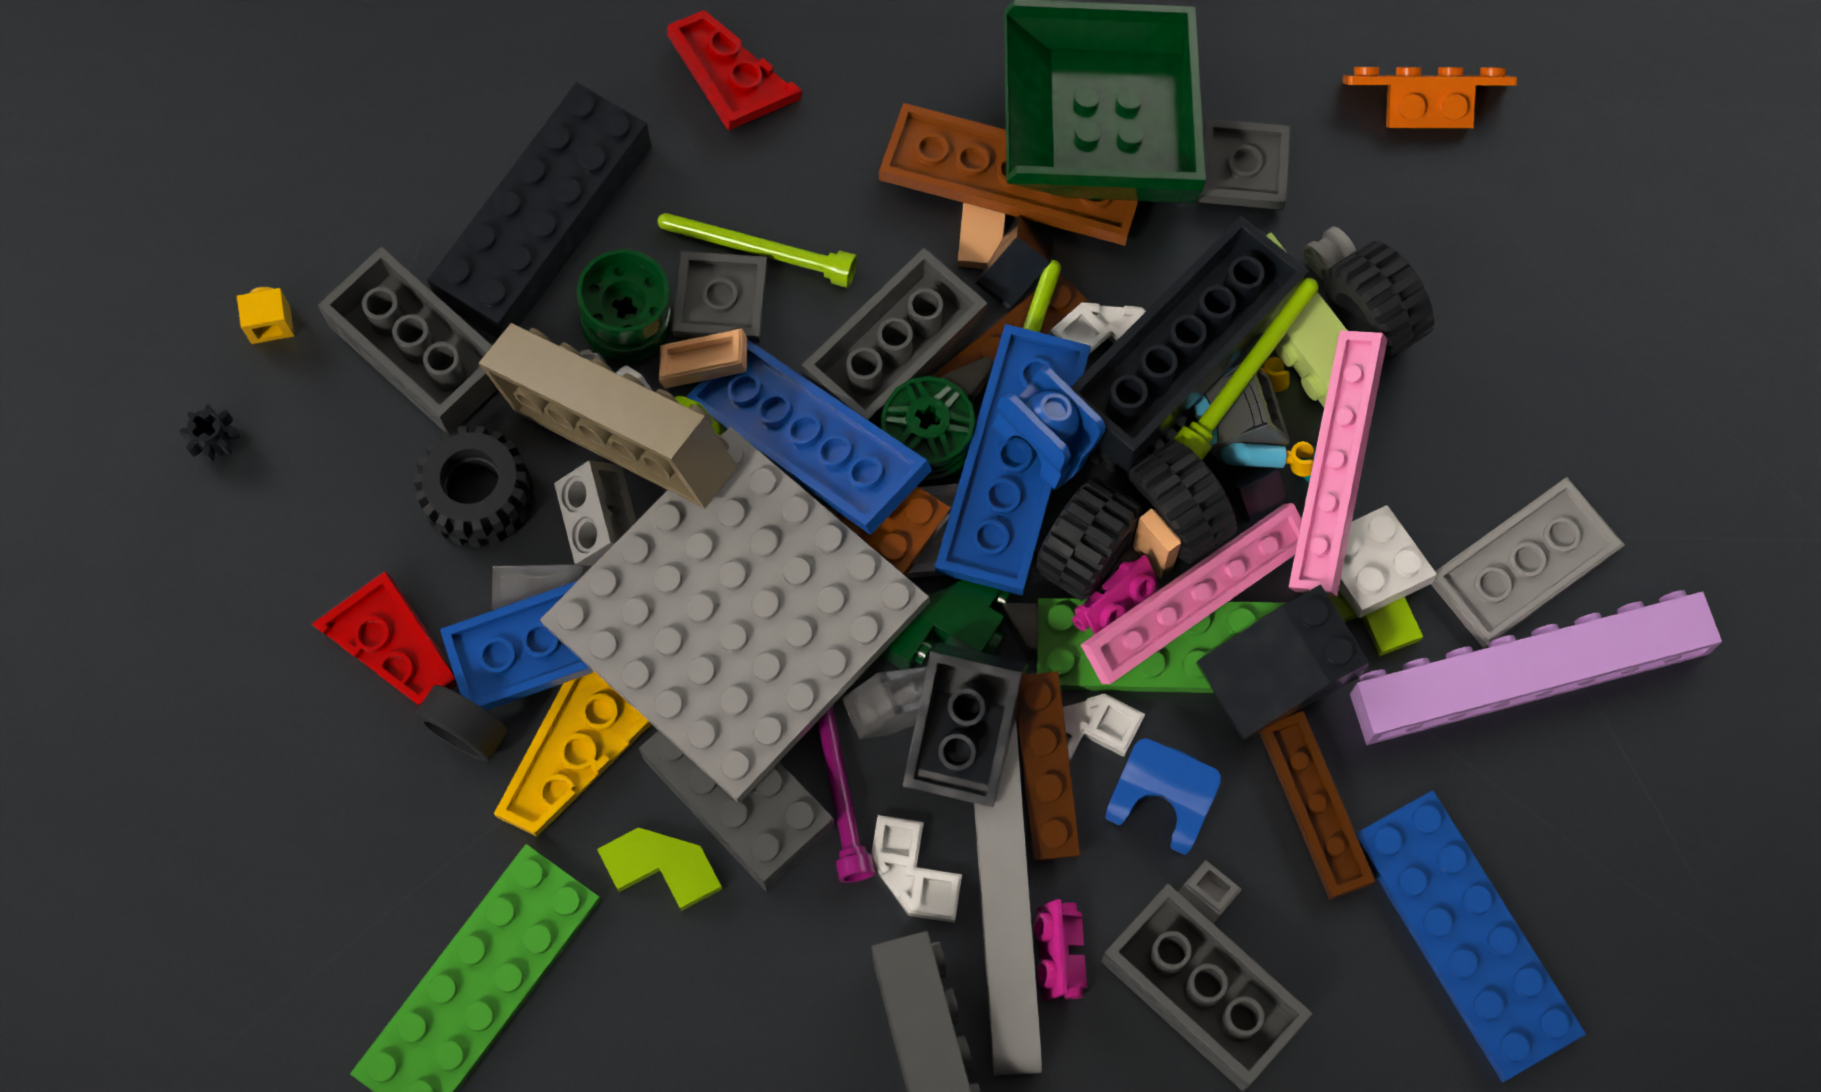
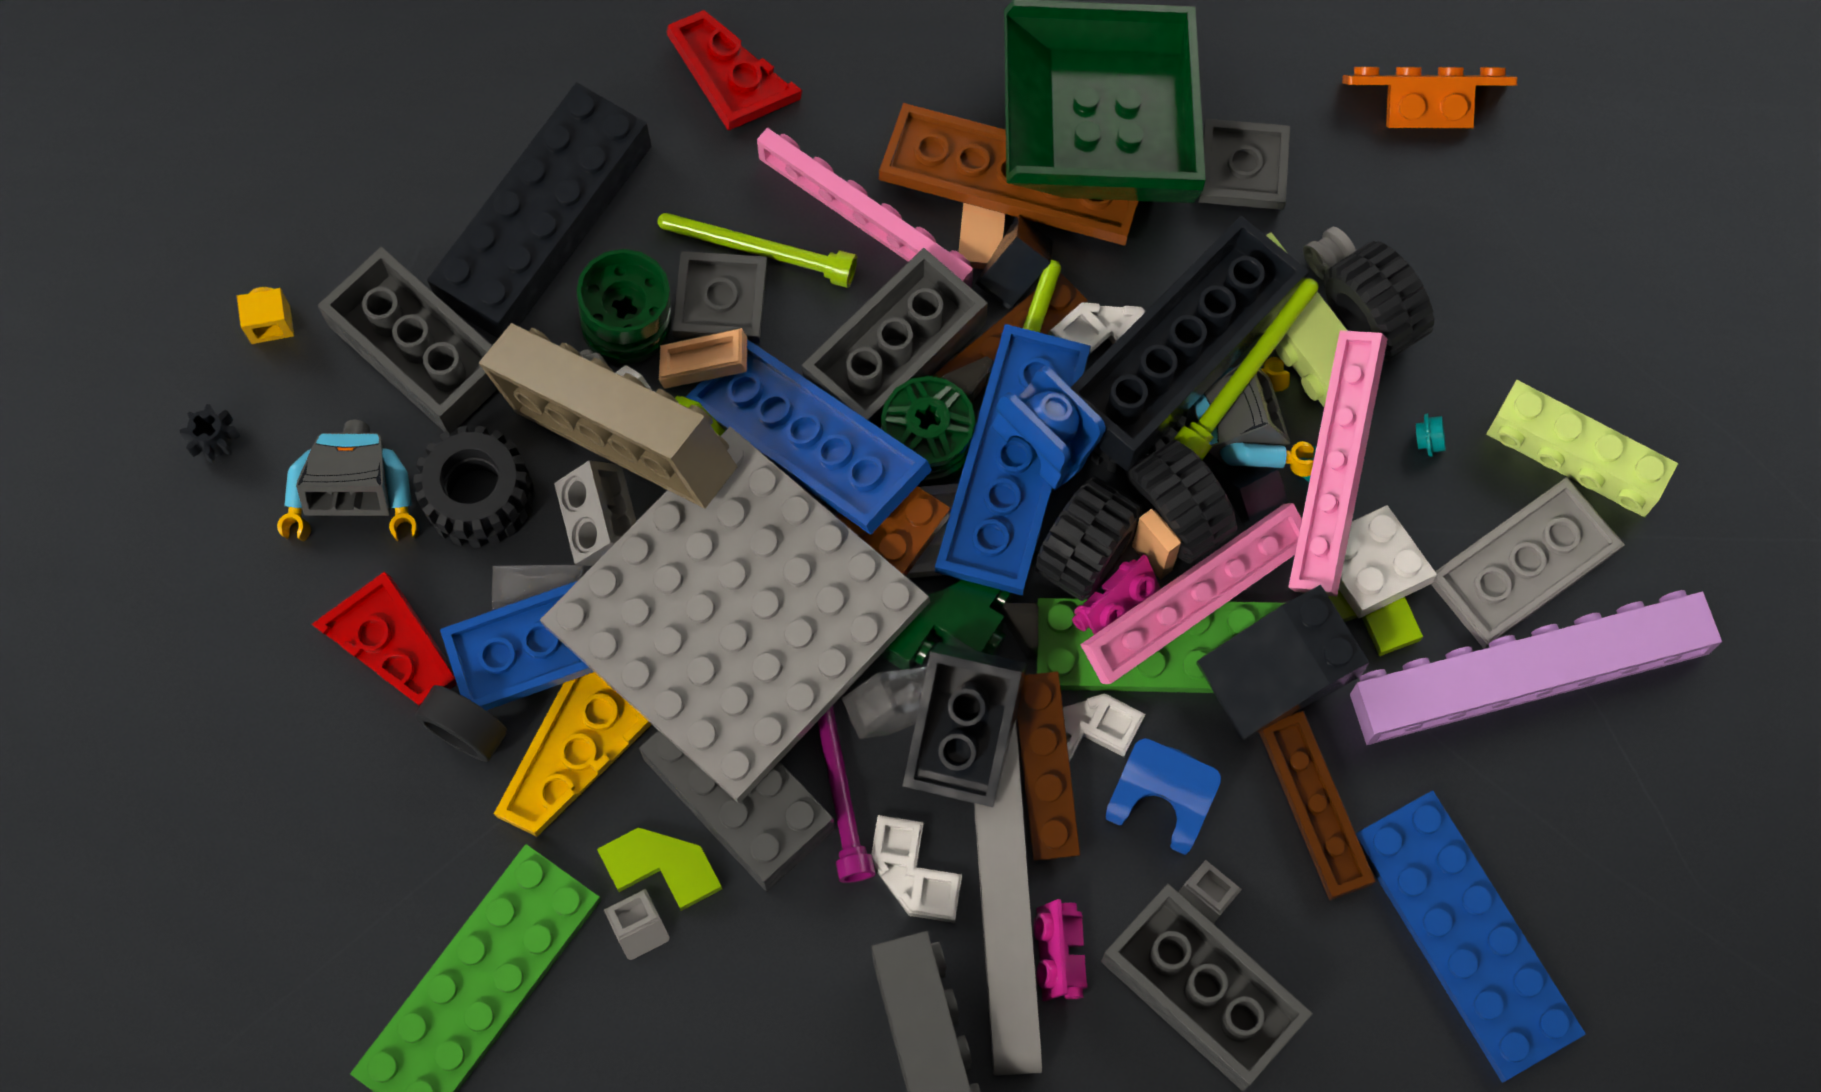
none -> torso [277,419,419,541]
none -> light grey slope [604,889,670,960]
none -> bright pink plate [757,128,973,288]
none -> teal plate [1416,413,1446,457]
none -> yellowish green brick [1486,380,1678,517]

